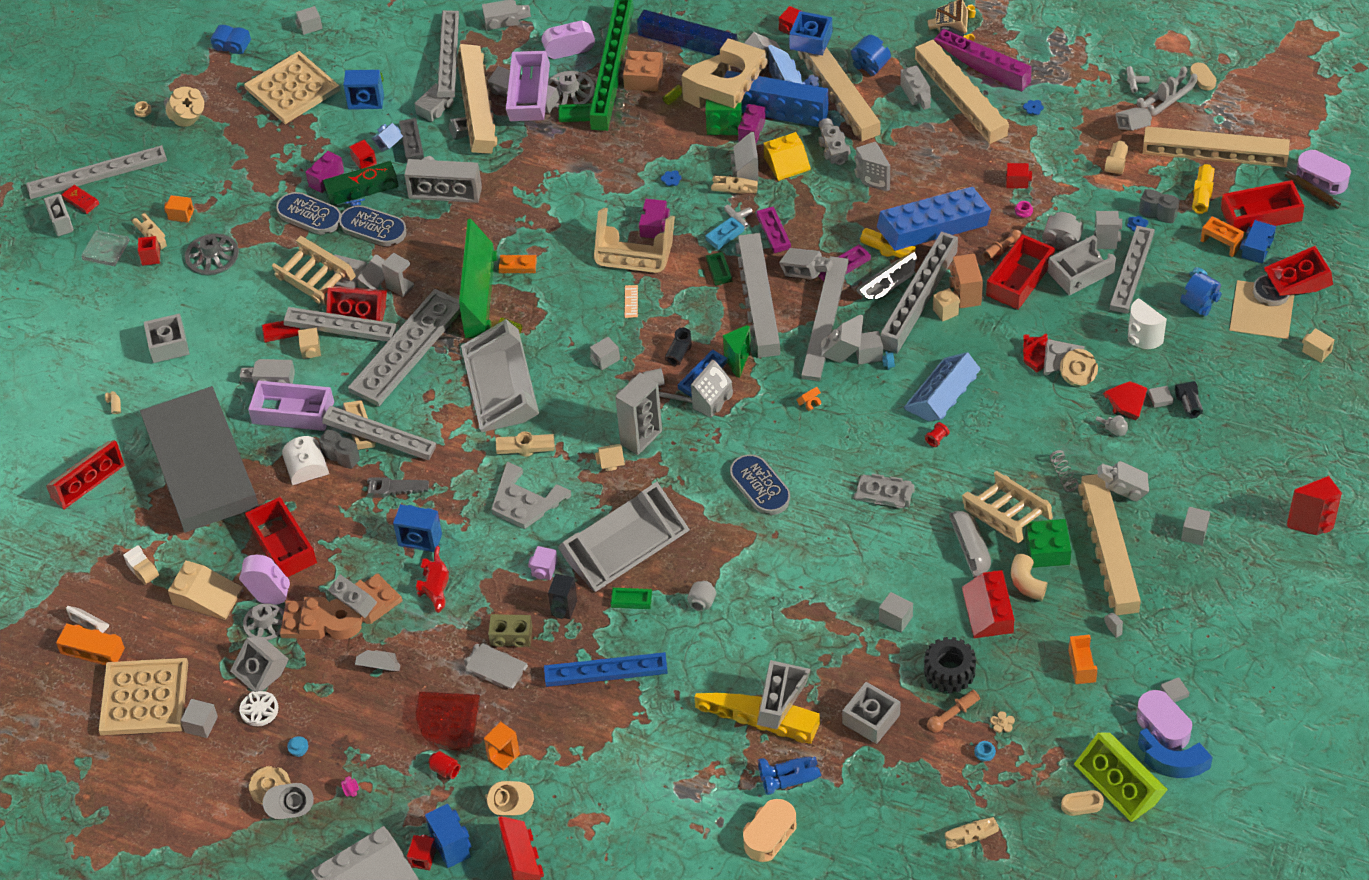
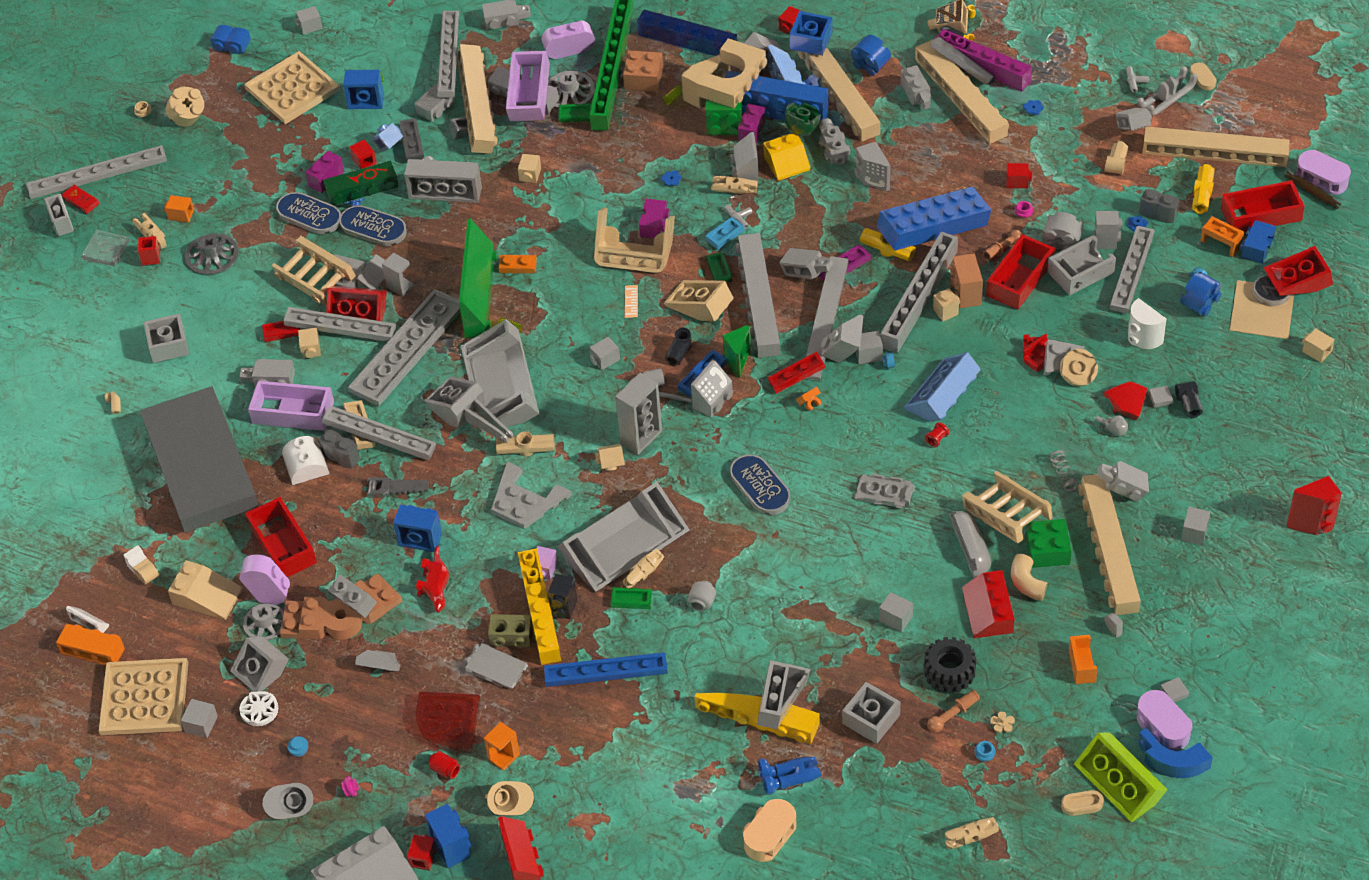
red slope [46,440,125,509] -> none
tan tile [249,766,291,805] -> none
magenta plate [757,206,791,253] -> none
light grey brick [856,252,917,299] -> none
none -> light grey slope [424,376,514,443]
none -> tan brick [518,154,541,183]
none -> yellow slope [518,548,561,665]
none -> tan hinge [622,549,664,588]
none -> tan slope [664,280,733,322]
none -> red tile [767,351,826,394]
none -> dark green cylinder [785,102,821,136]
none -> dark grey tile [930,37,995,84]

